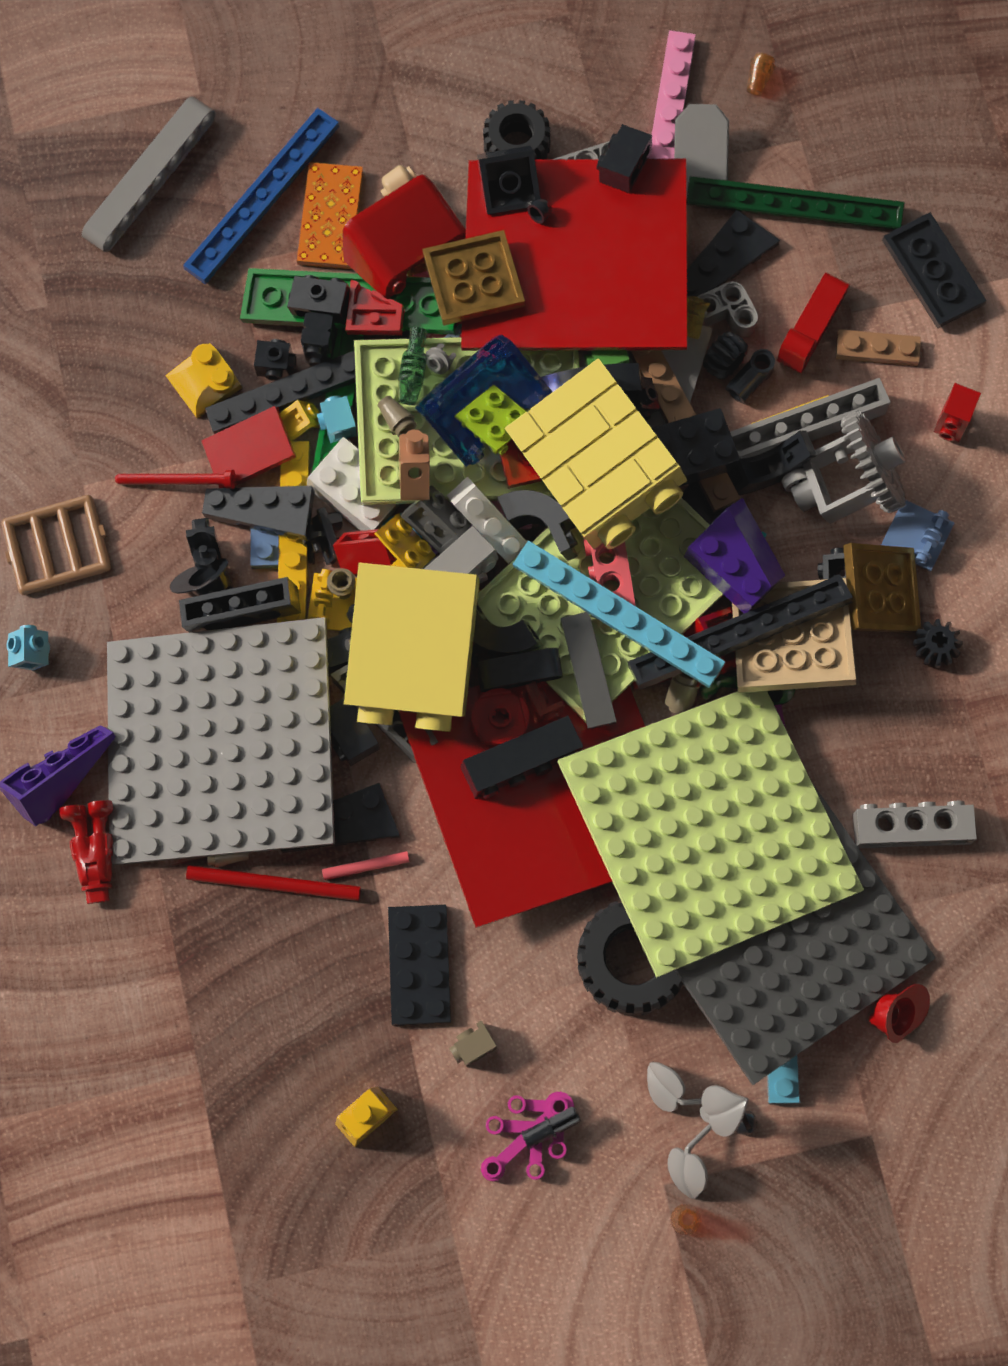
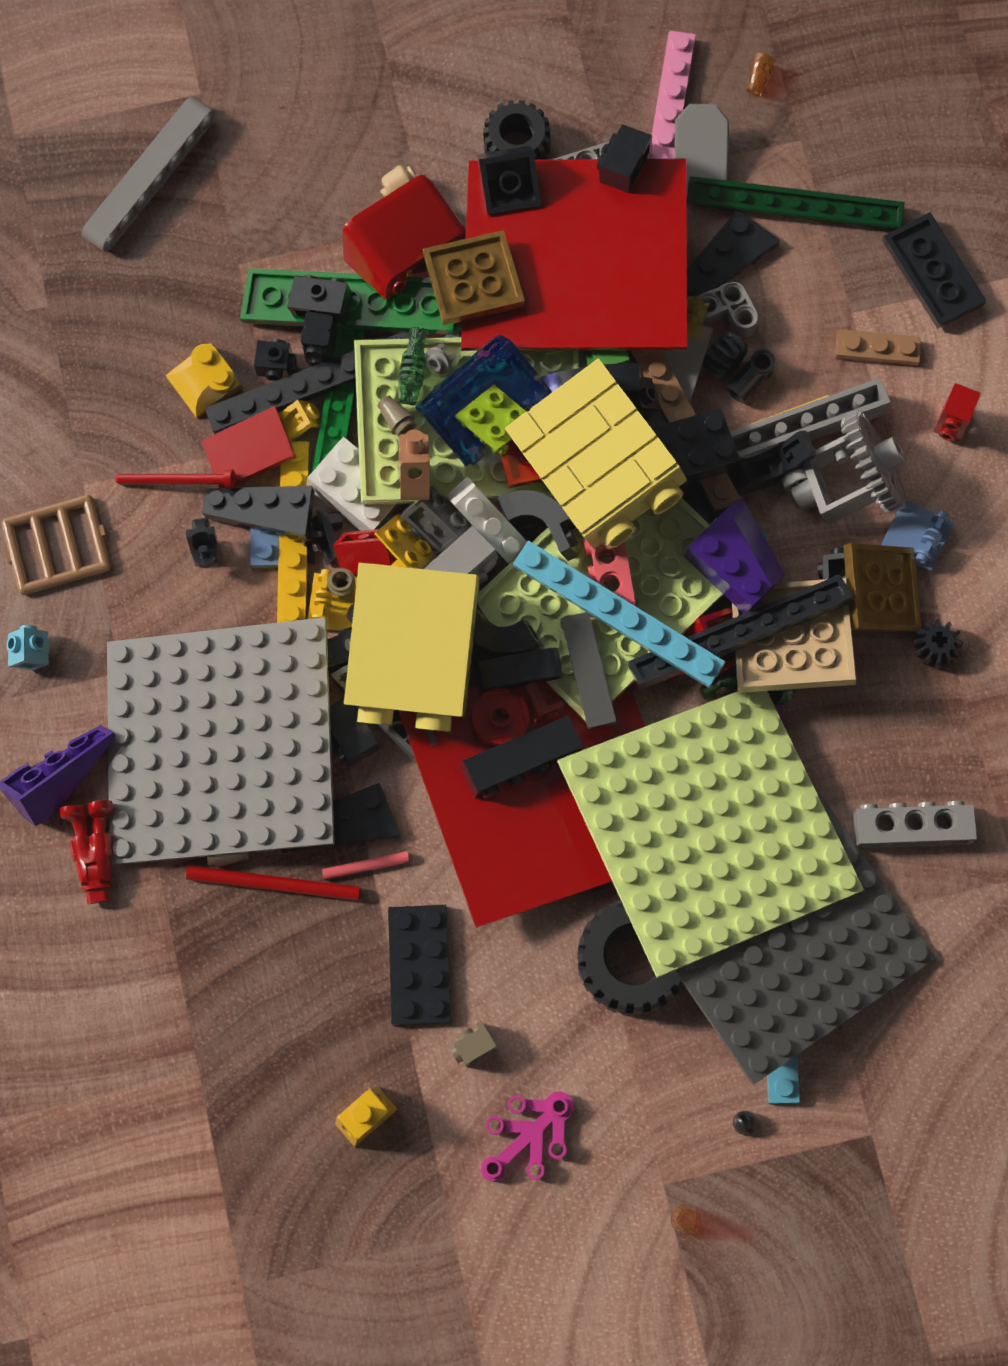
black piece [170,558,234,596] -> none
black brick [179,577,301,633] -> none
blue plate [183,107,339,285] -> none
orange tile [297,162,363,269] -> none
medium azure brick [317,396,357,443] -> none
red wing [346,280,405,335] -> none
black axle [521,1107,581,1150] -> none
black hinge [528,199,552,224] -> none
light grey plant [647,1062,748,1199] -> none
dark tan brick [665,672,700,714] -> none
red beam [777,272,850,373] -> none
red piece [869,984,930,1043] -> none

